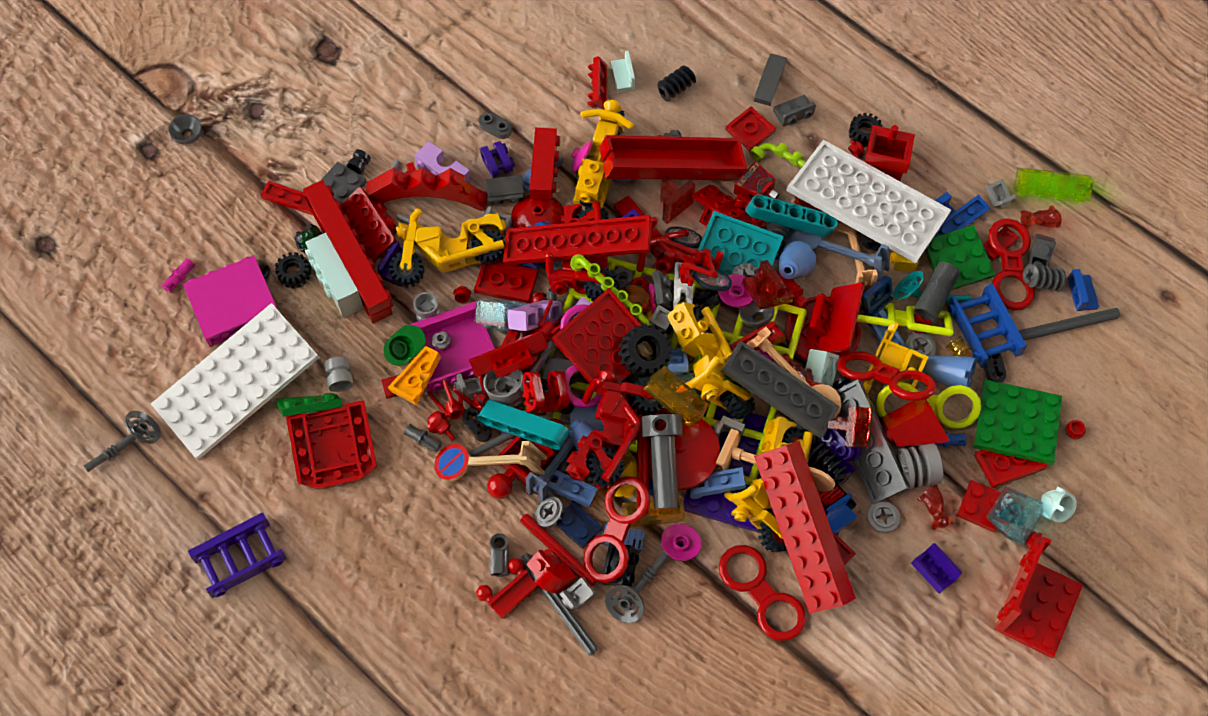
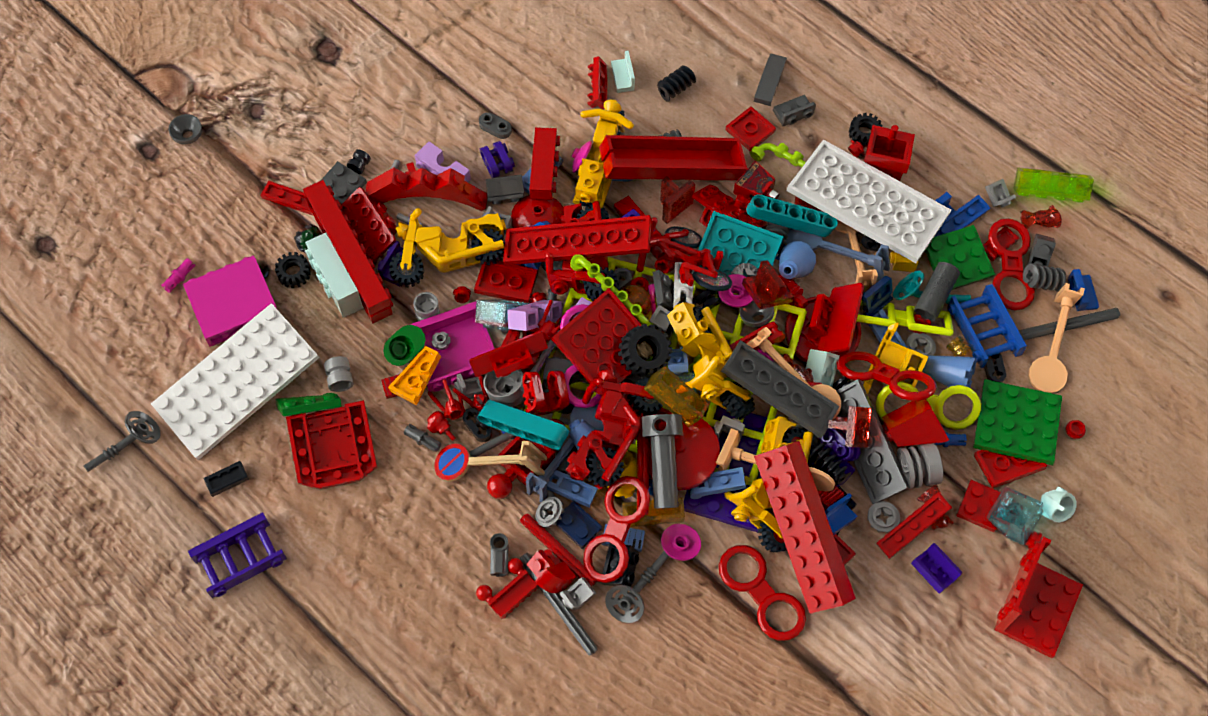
none -> black plate [203,461,249,497]
none -> red tile [876,492,952,560]
none -> light nougat piece [1028,283,1085,393]

